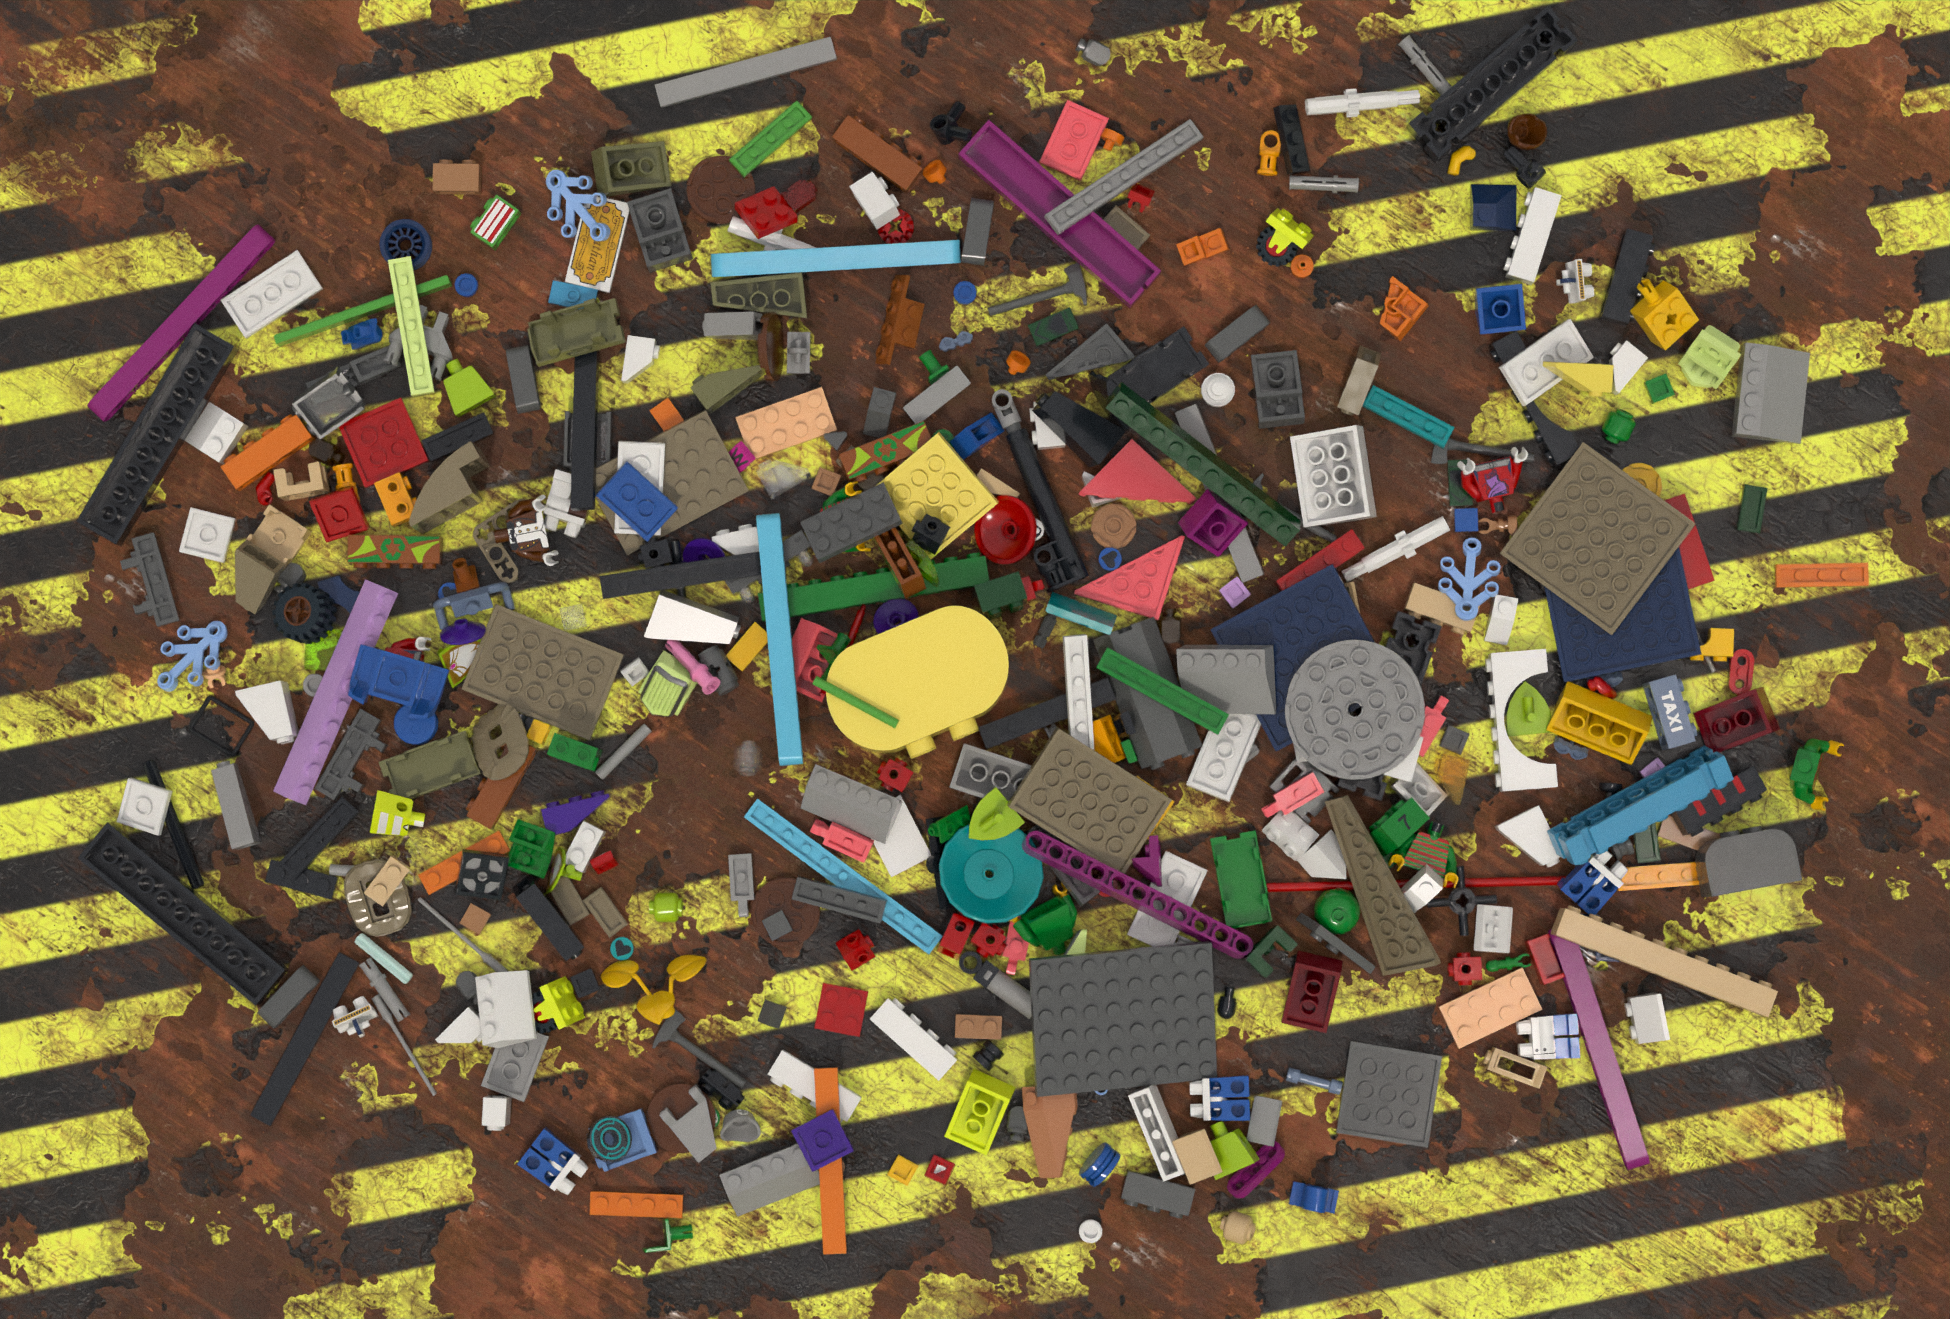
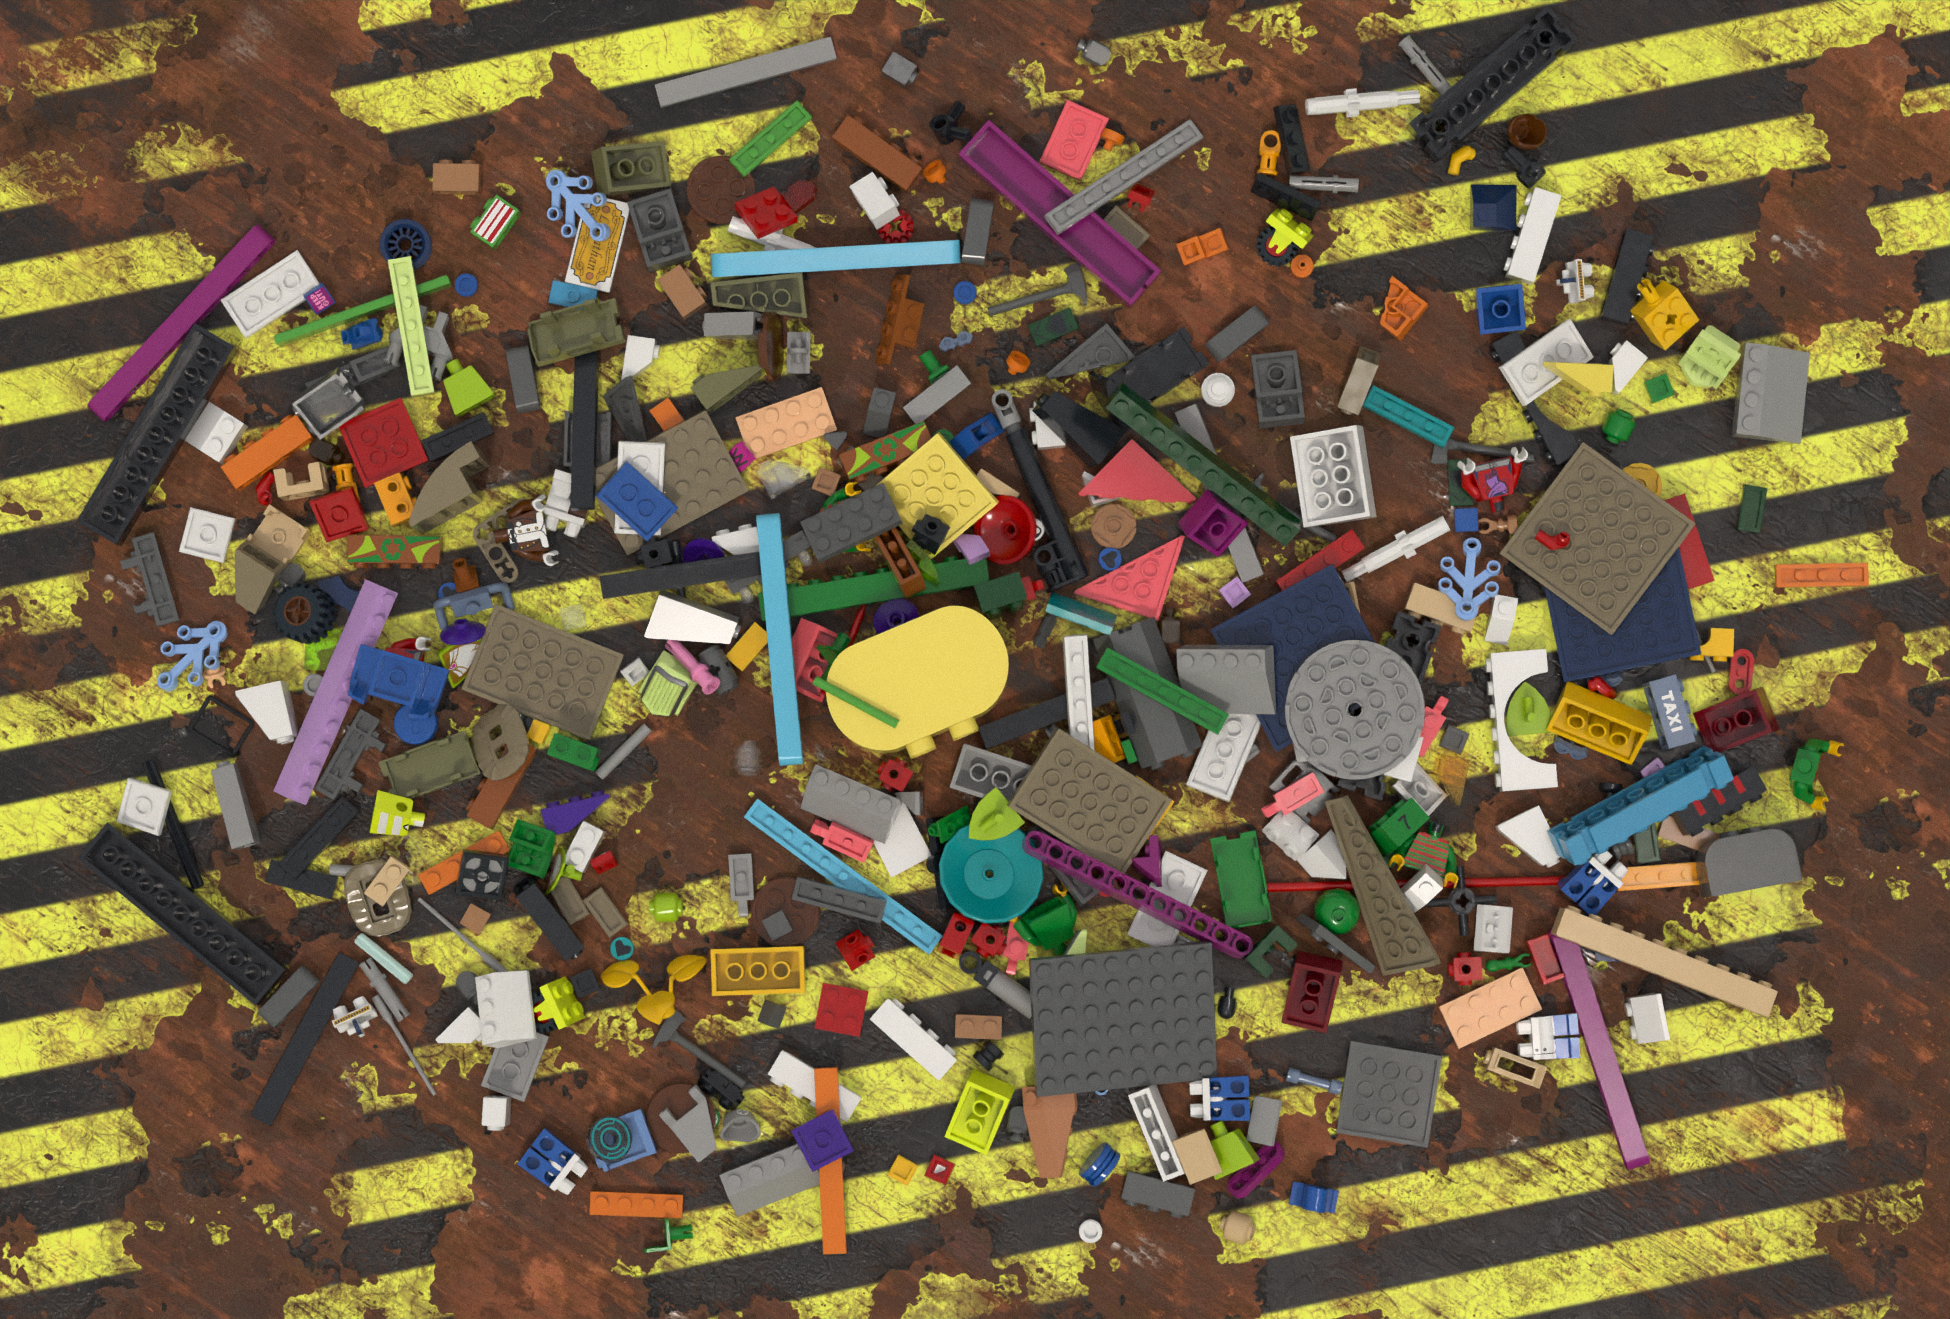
none -> tile [303,282,336,315]
none -> dark grey wing [602,375,647,442]
none -> medium nougat brick [657,264,707,320]
none -> yellow brick [711,946,806,996]
none -> flat silver brick [882,52,918,89]
none -> light grey slope [895,792,924,816]
none -> lavender slope [953,534,990,565]
none -> black plate [1250,172,1321,221]
none -> red arm [1534,530,1570,550]

